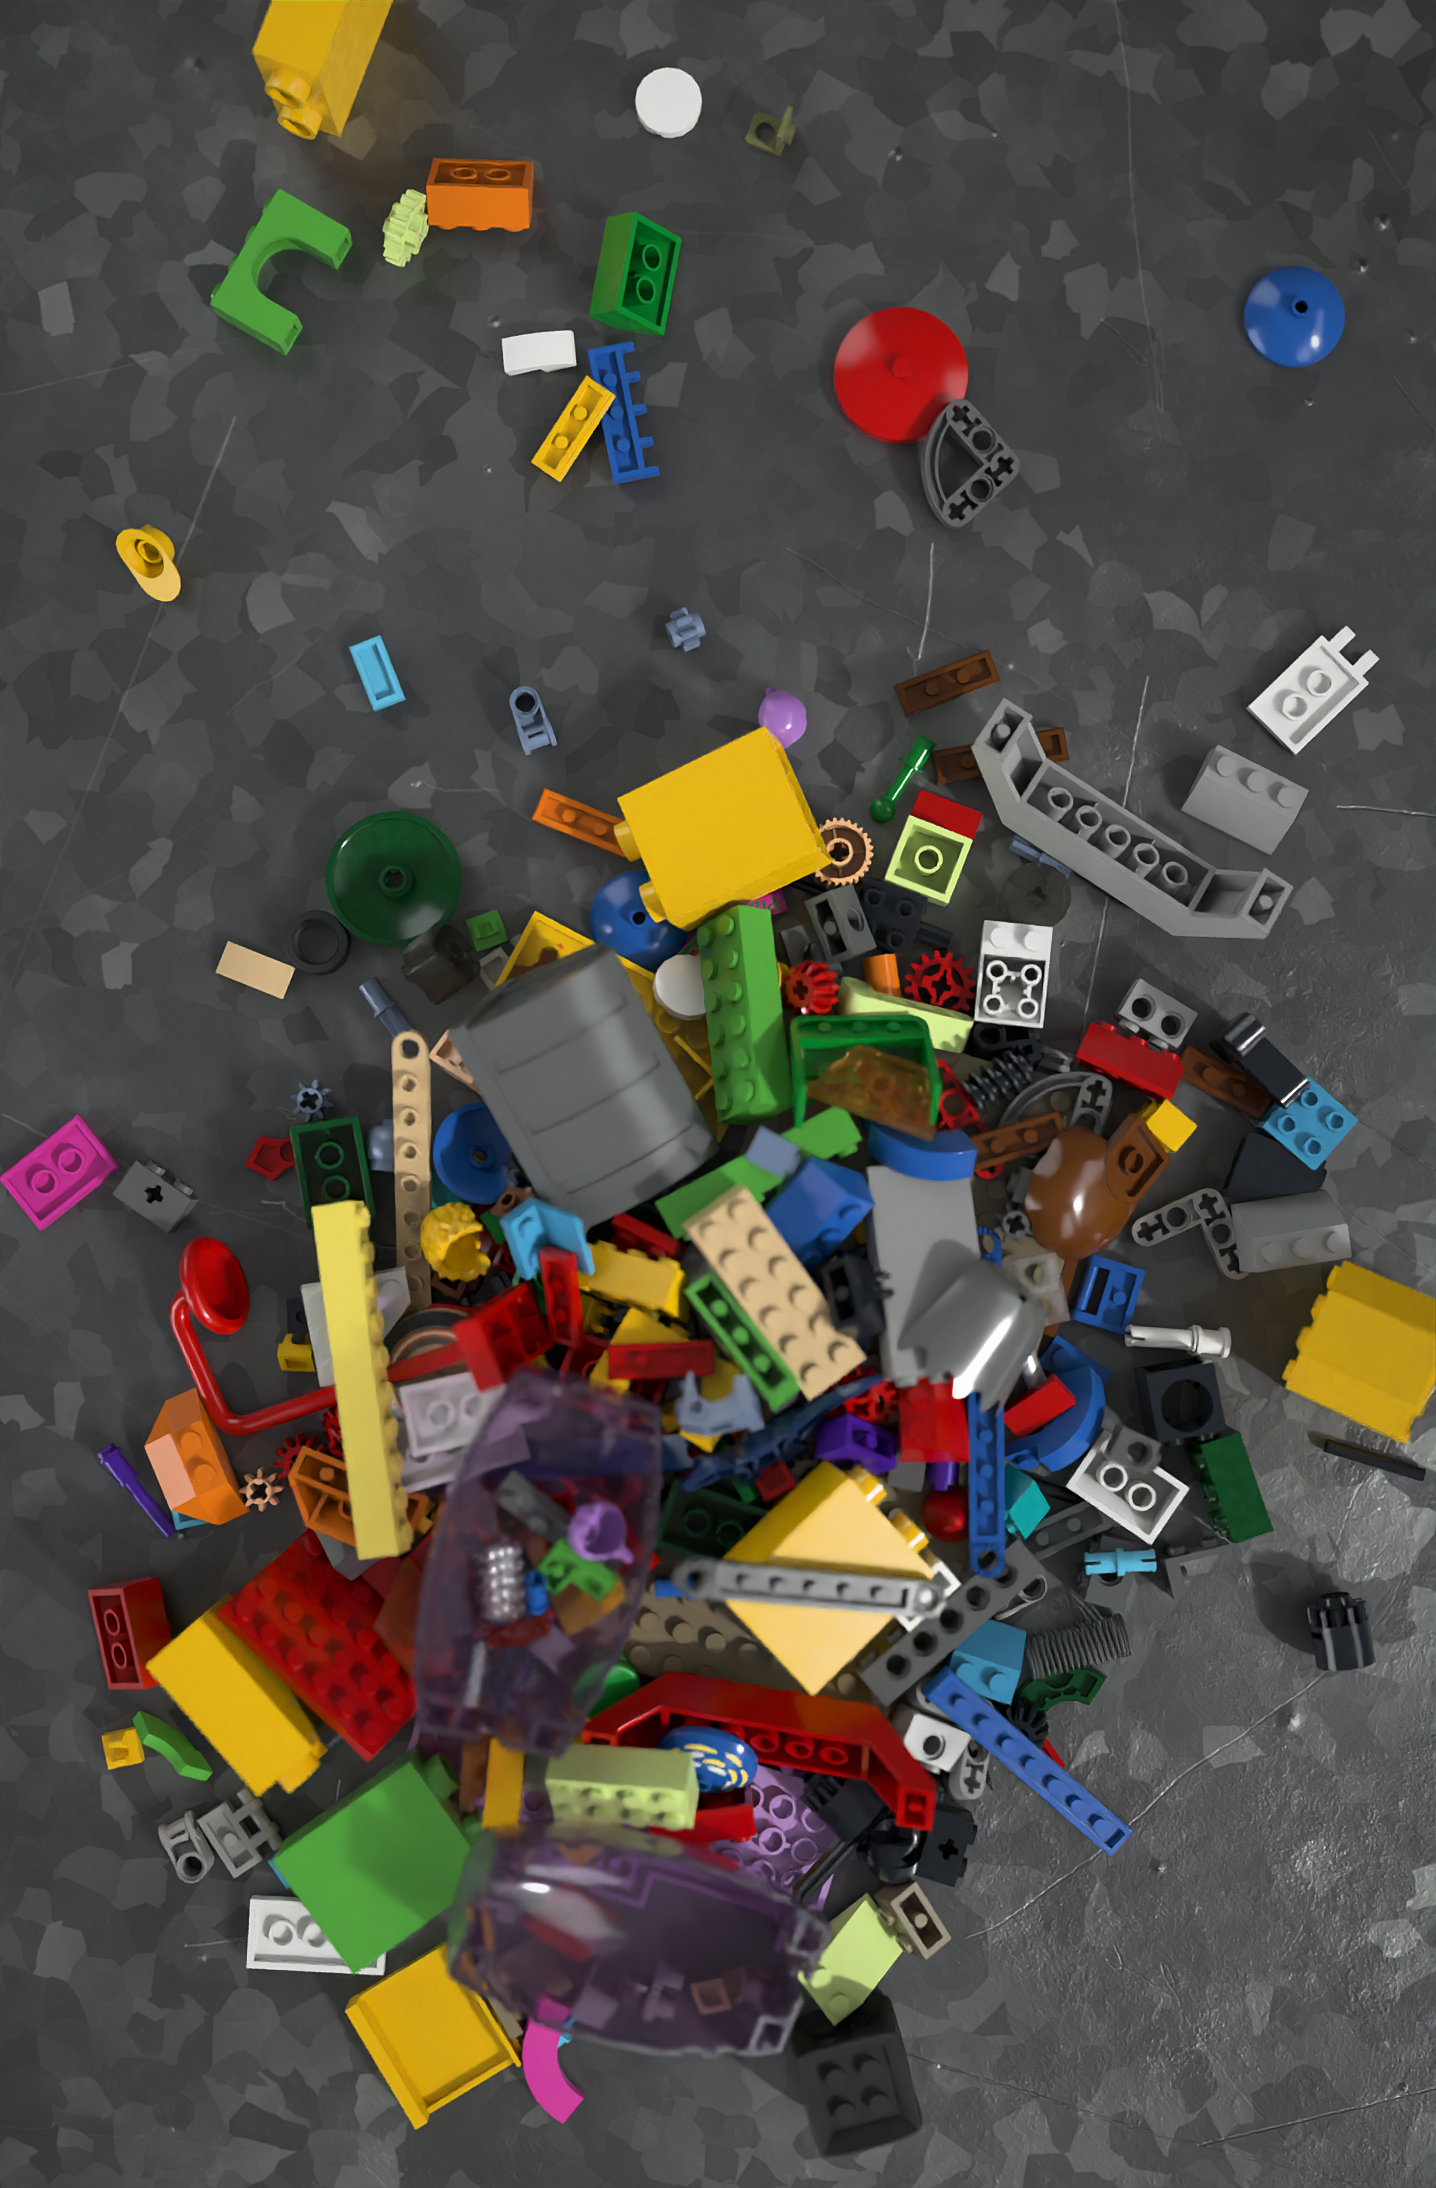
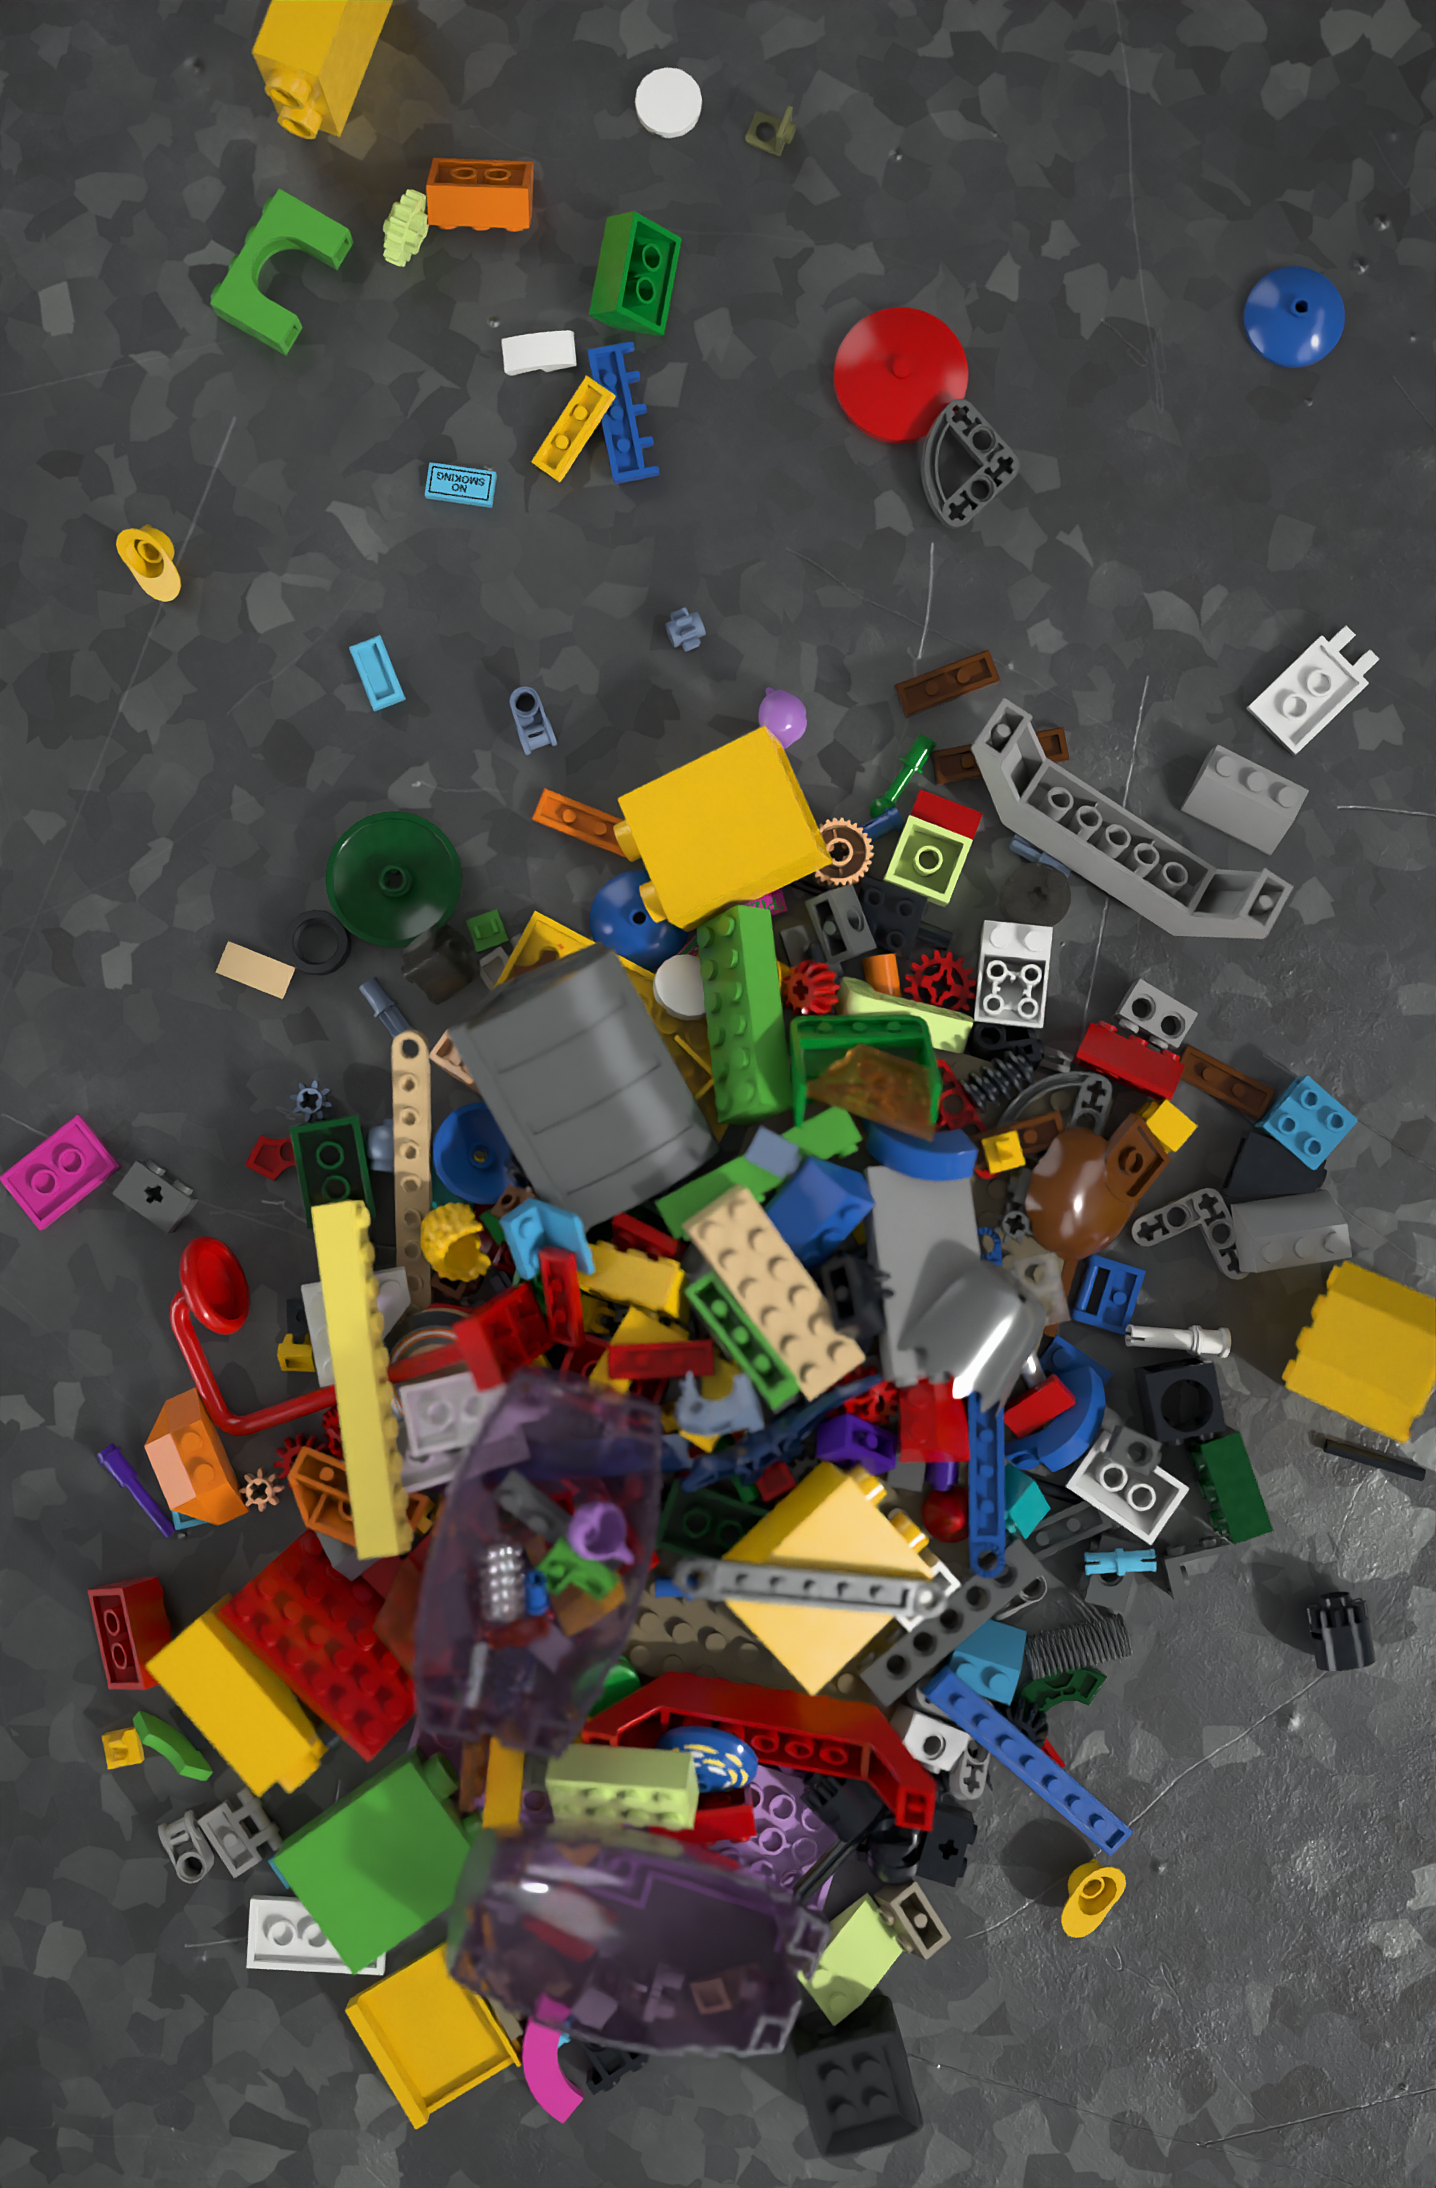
black beam [1208,1012,1310,1110] -> none
none -> medium azure tile [425,462,497,508]
none -> black pin [580,2016,651,2095]
none -> blue pin [859,807,905,845]
none -> yellow tile [981,1131,1025,1174]
none -> yellow piece [1061,1859,1126,1938]

